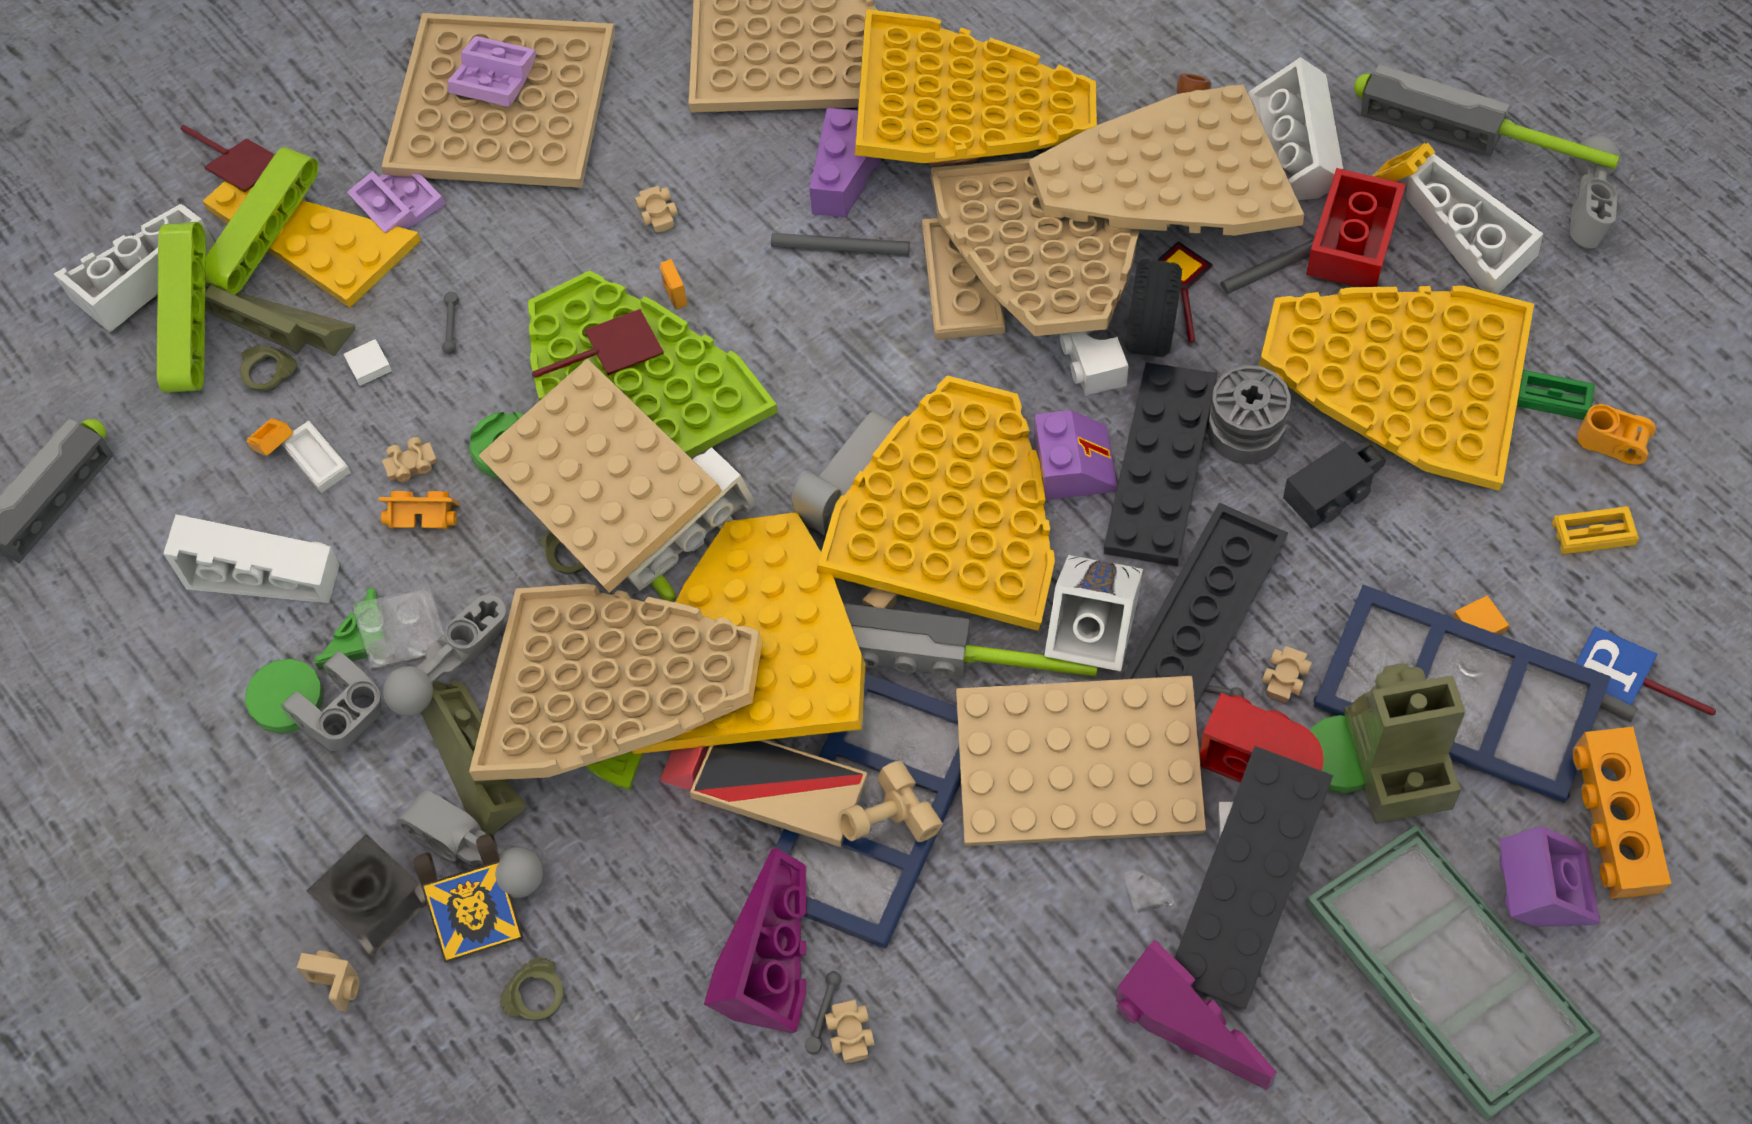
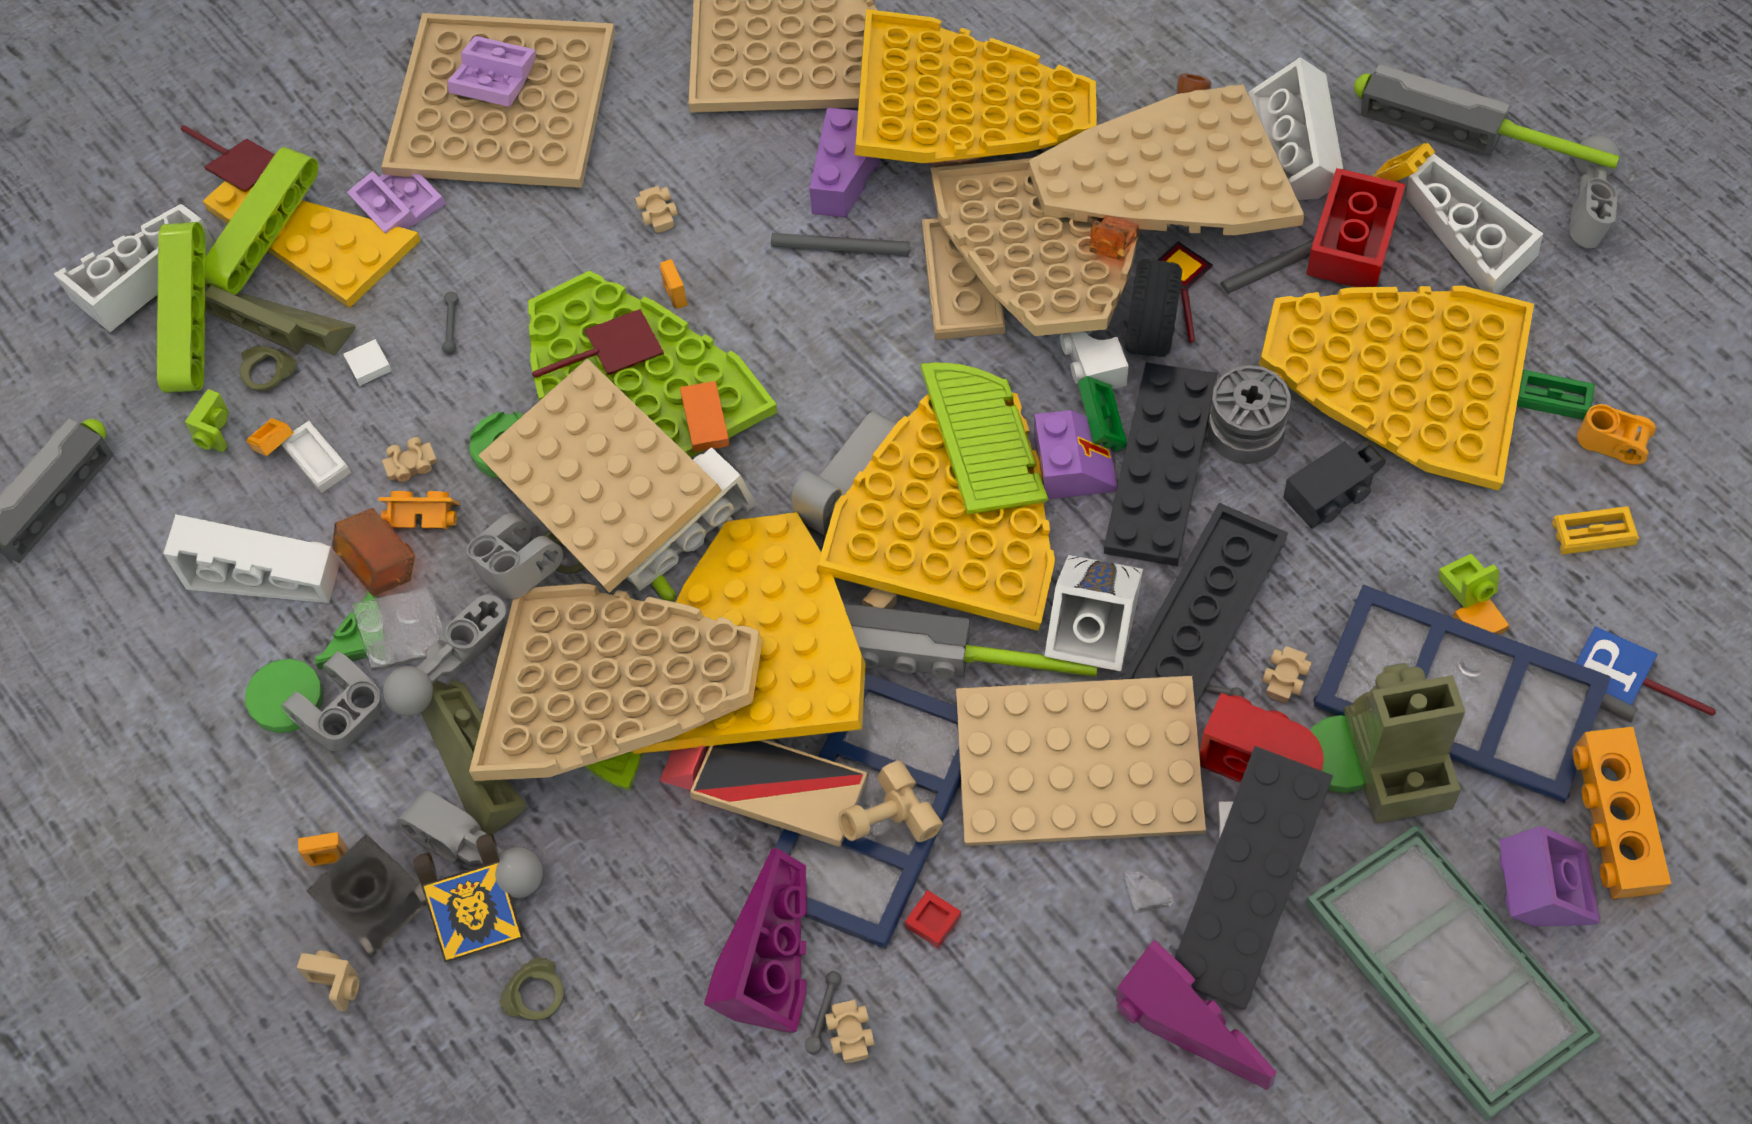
none -> lime bracket [185,389,230,452]
none -> light orange tile [298,832,348,867]
none -> clear orange brick [332,508,415,597]
none -> light grey piece [467,513,563,599]
none -> orange tile [680,381,729,453]
none -> red tile [904,890,961,949]
none -> lime piece [920,362,1049,514]
none -> green tile [1078,376,1127,452]
none -> clear orange bracket [1090,215,1139,261]
none -> lime bracket [1438,553,1500,608]

